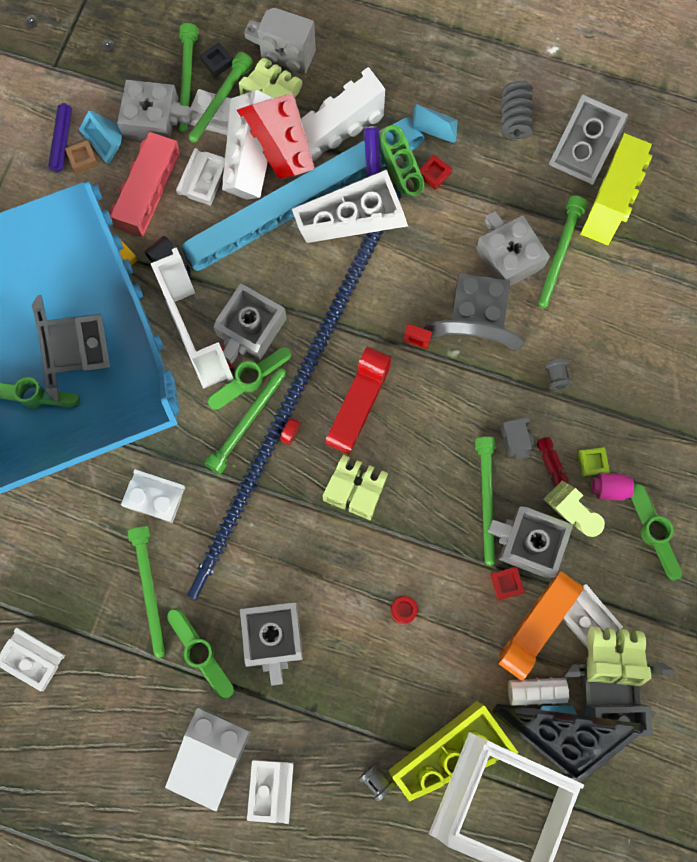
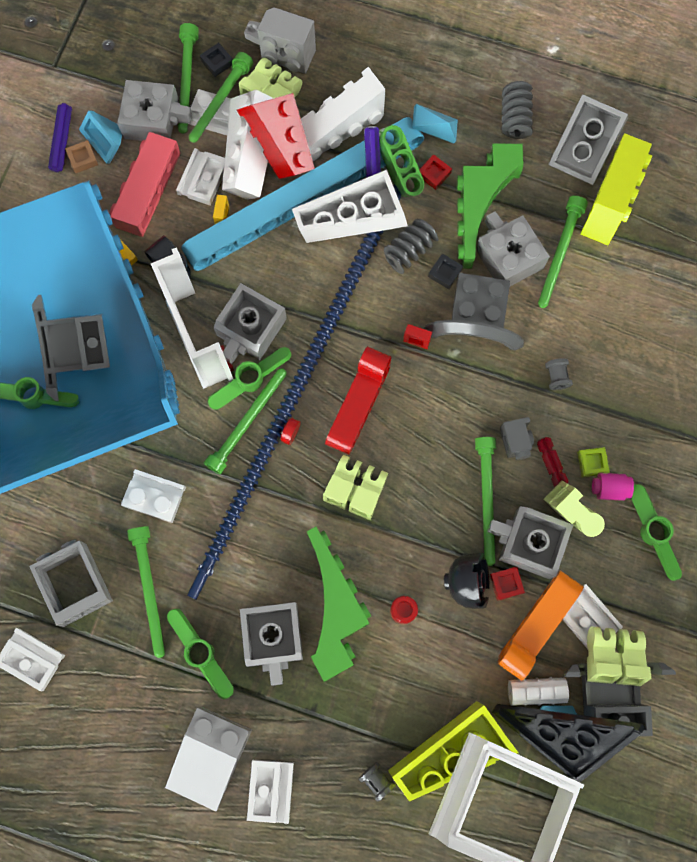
none -> light grey window [29,540,113,627]
none -> yellow tile [213,195,230,224]
none -> bright green arch [307,527,371,682]
none -> dark grey piece [384,218,438,274]
none -> black plate [428,253,464,289]
none -> black cylinder [444,553,490,609]
none -> bright green arch [457,144,523,269]

